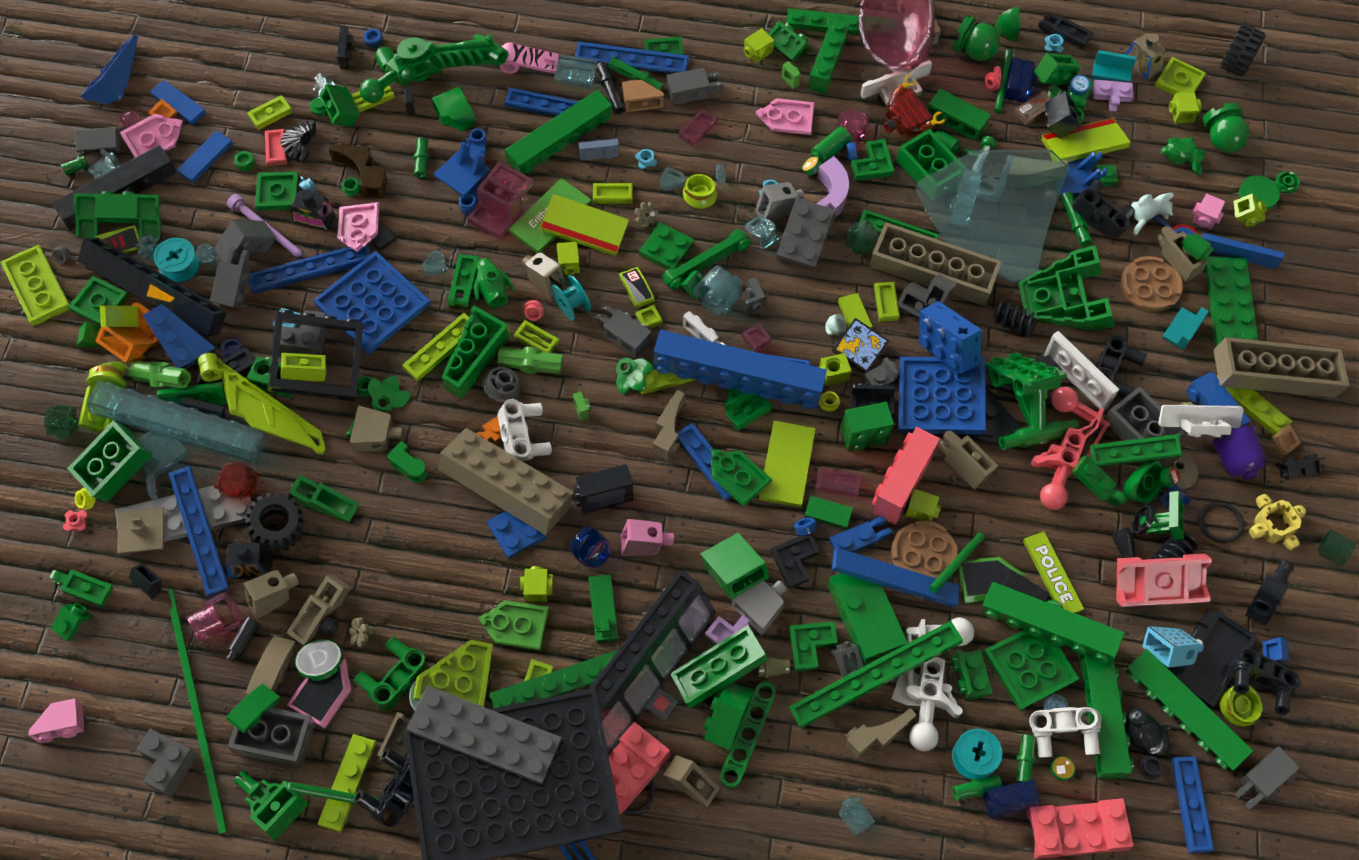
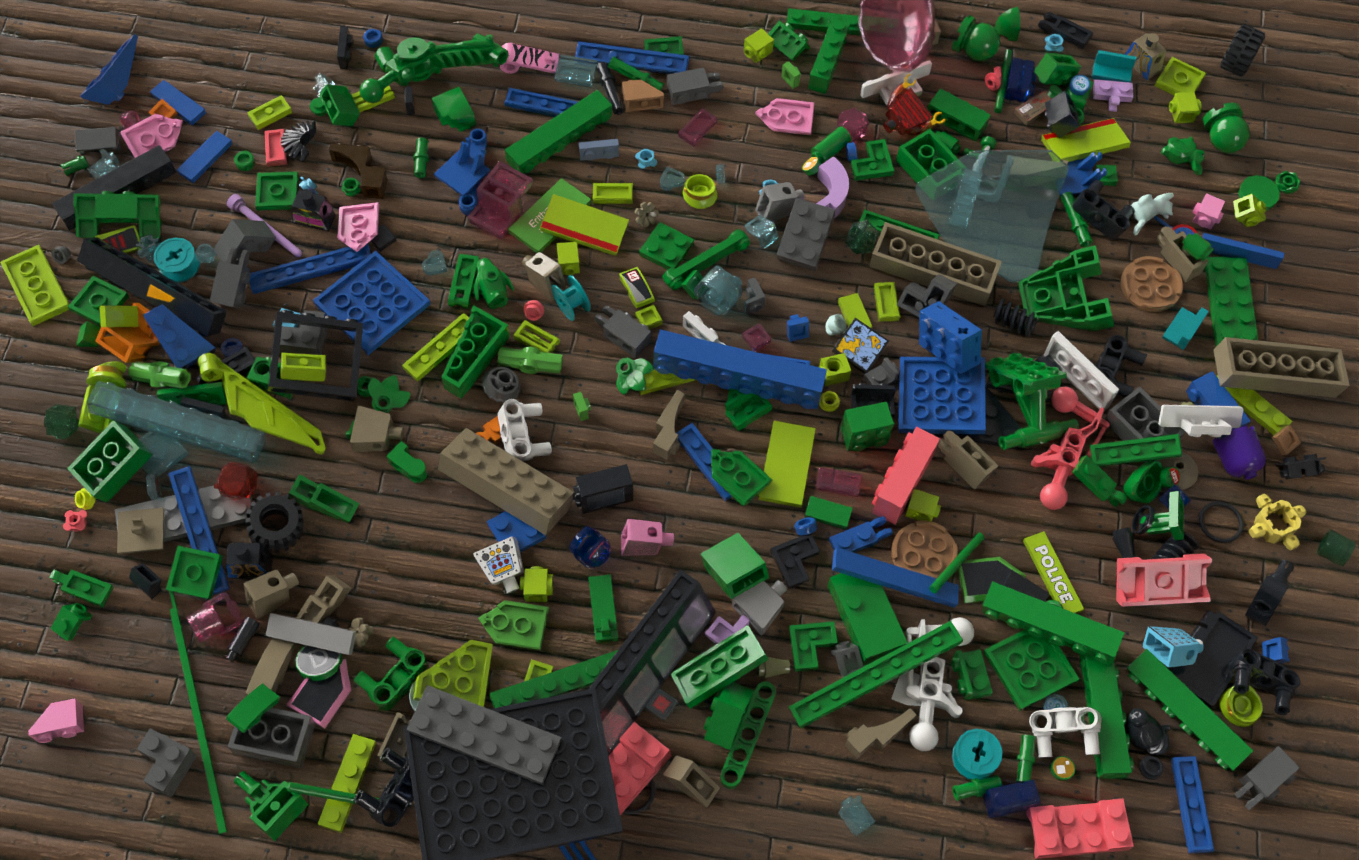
none -> green plate [166,546,223,600]
none -> light grey tile [265,613,356,655]
none -> white torso [473,536,524,594]
none -> blue tile [787,314,809,341]

